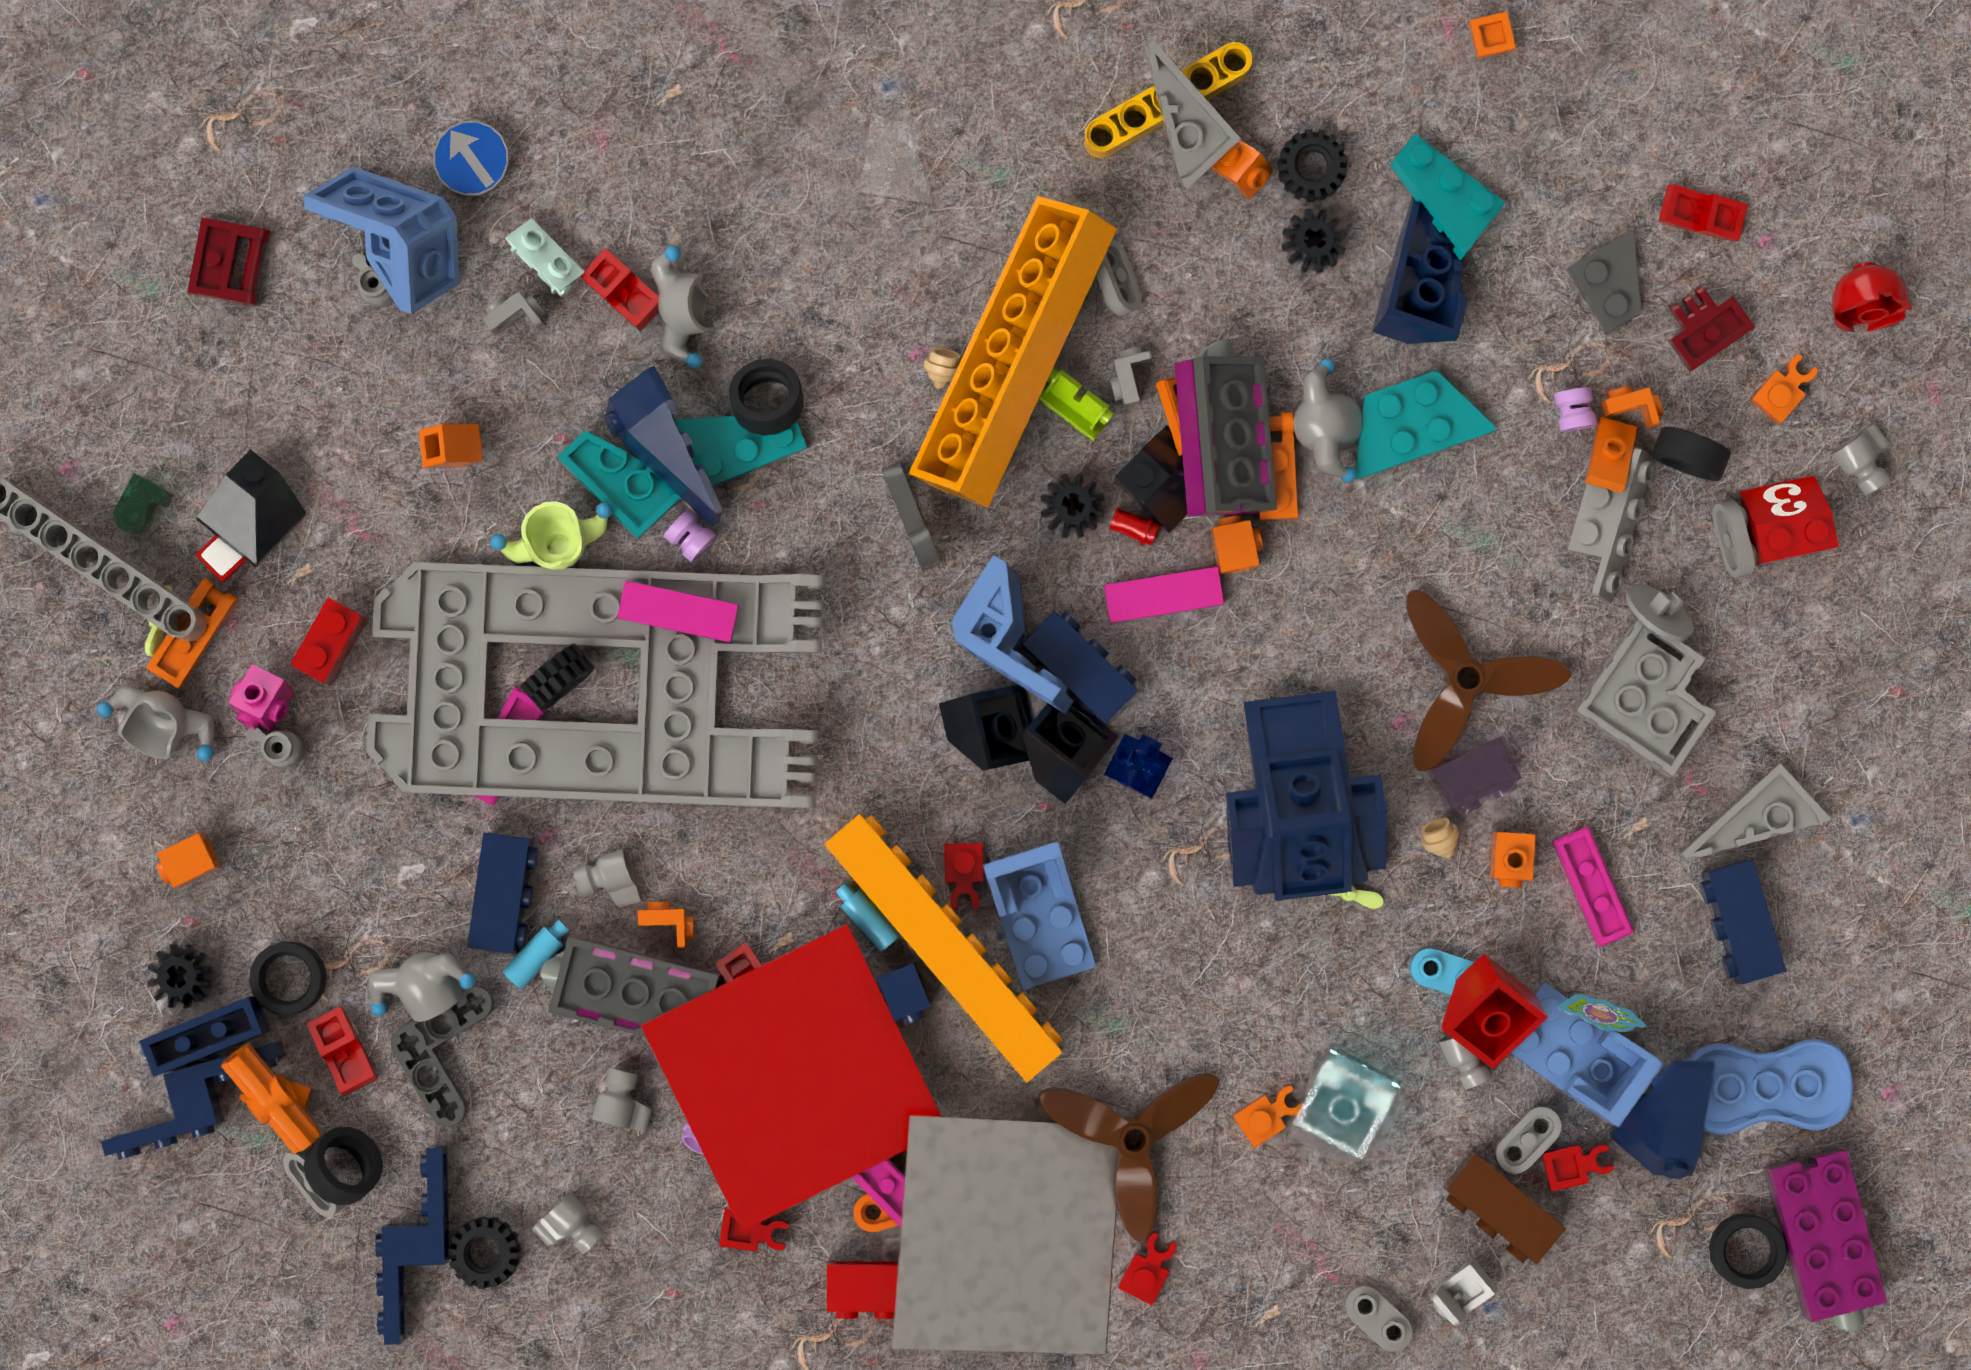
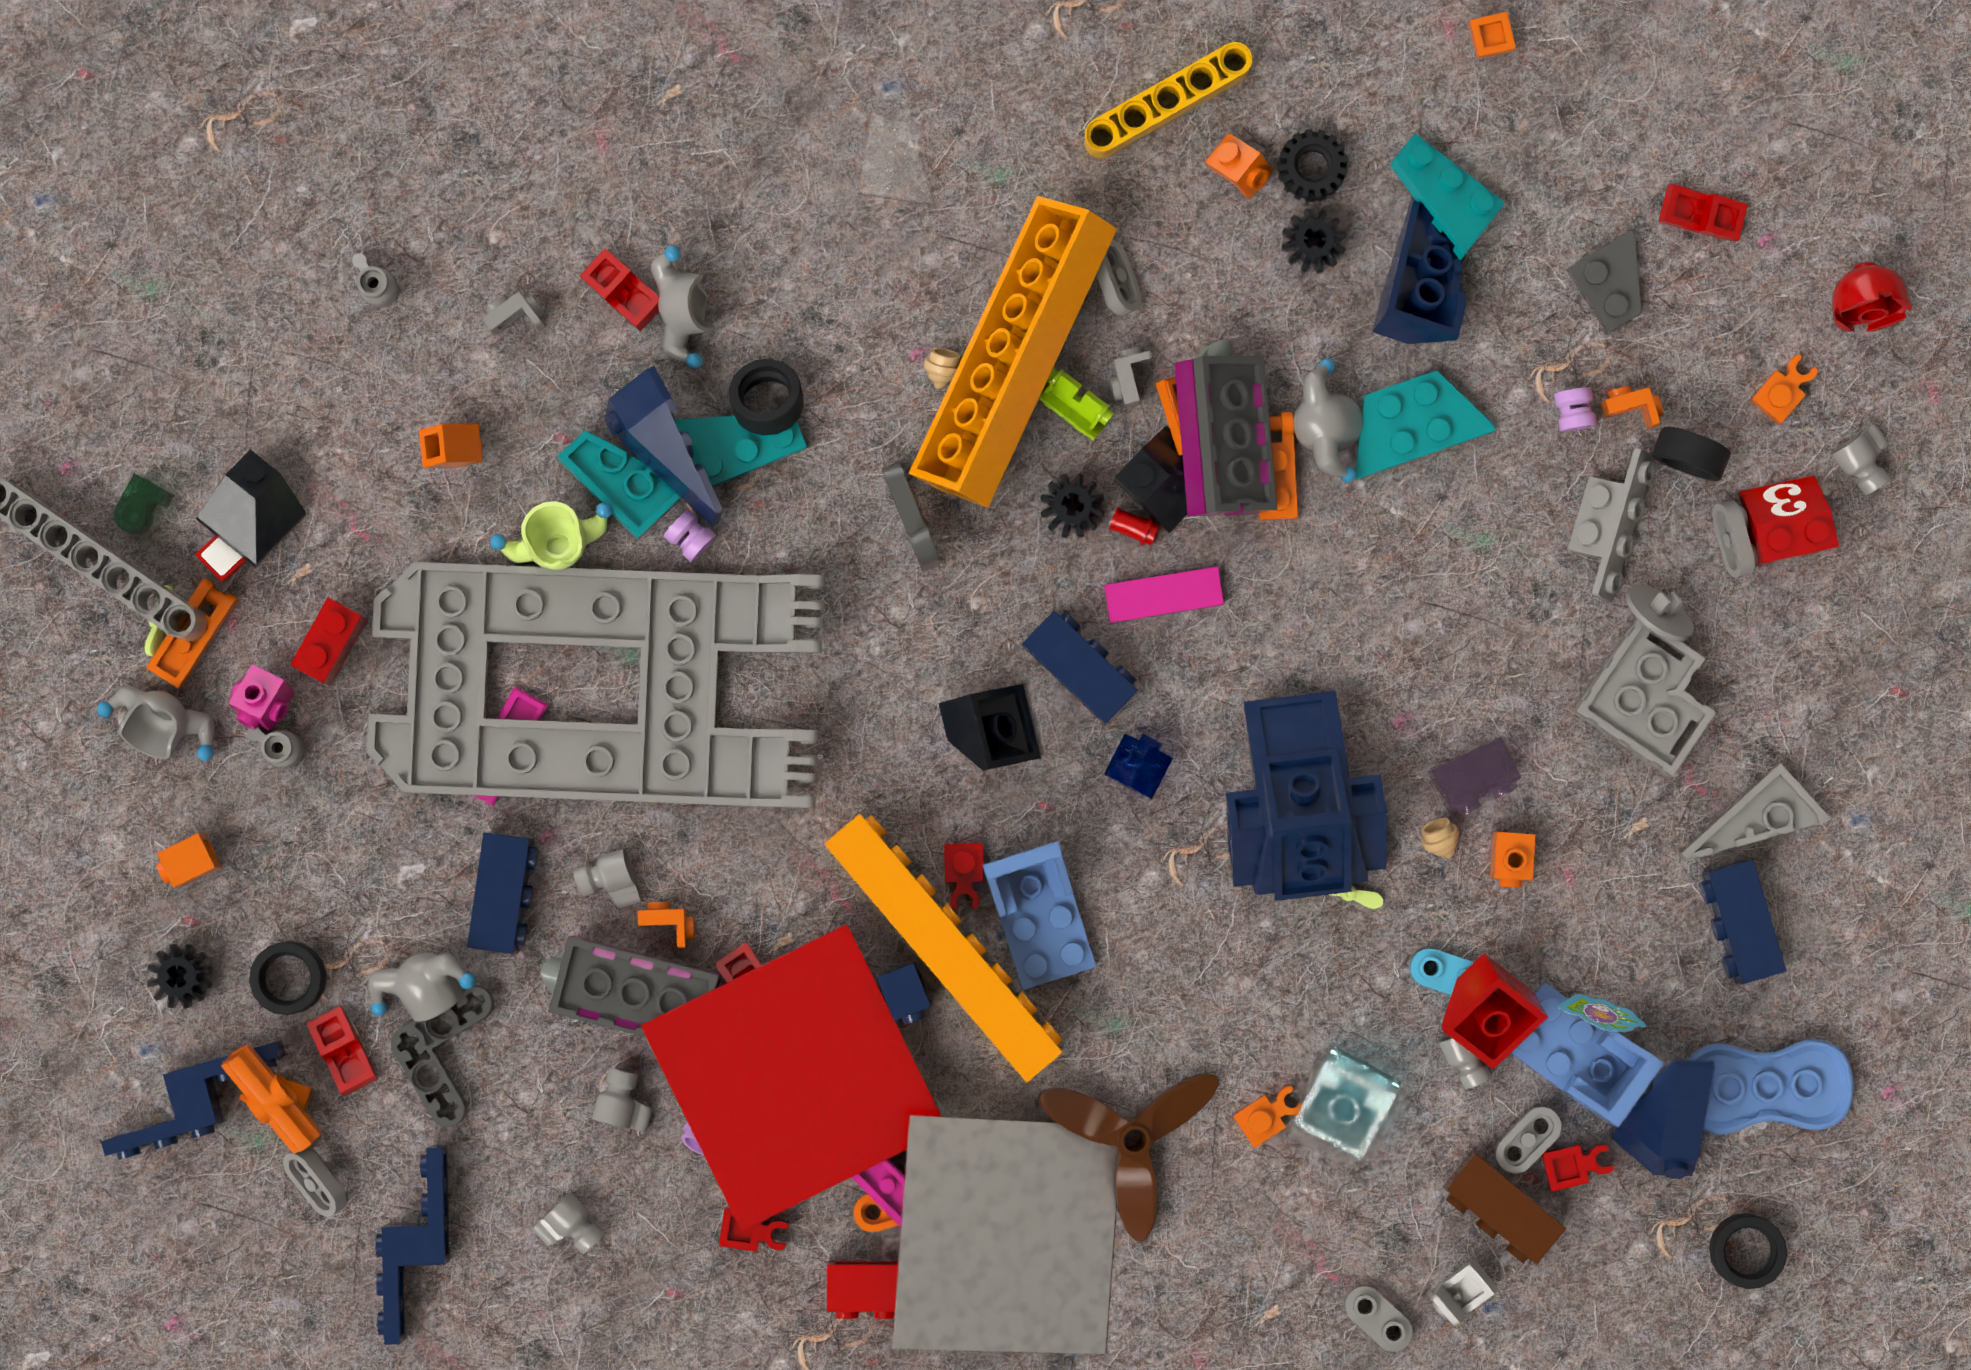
dark blue brick [139,996,270,1077] -> none
dark red plate [187,217,271,307] -> none
medium blue bracket [303,167,460,314] -> none
black tyre [303,1127,383,1205] -> none
blue piece [433,121,509,197] -> none
black tyre [448,1216,522,1289] -> none
medium azure cylinder [502,920,570,990] -> none
light aqua hinge [505,218,585,297] -> none
black tyre [521,643,595,711] -> none
dark pink tile [617,581,739,643] -> none
medium azure cylinder [835,882,901,952] -> none
medium blue bracket [951,555,1073,714] -> none
black slope [1022,701,1119,804] -> none
red plate [1117,1232,1176,1306] -> none
light grey wing [1143,38,1241,189] -> none
orange brick [1211,515,1263,576] -> none
reddish brown piece [1406,590,1571,772] -> none
dark pink tile [1551,826,1635,948] -> none
orange plate [1585,416,1637,493] -> none
dark red hinge [1668,286,1755,372] -> none
magenta piece [1762,1148,1887,1331] -> none

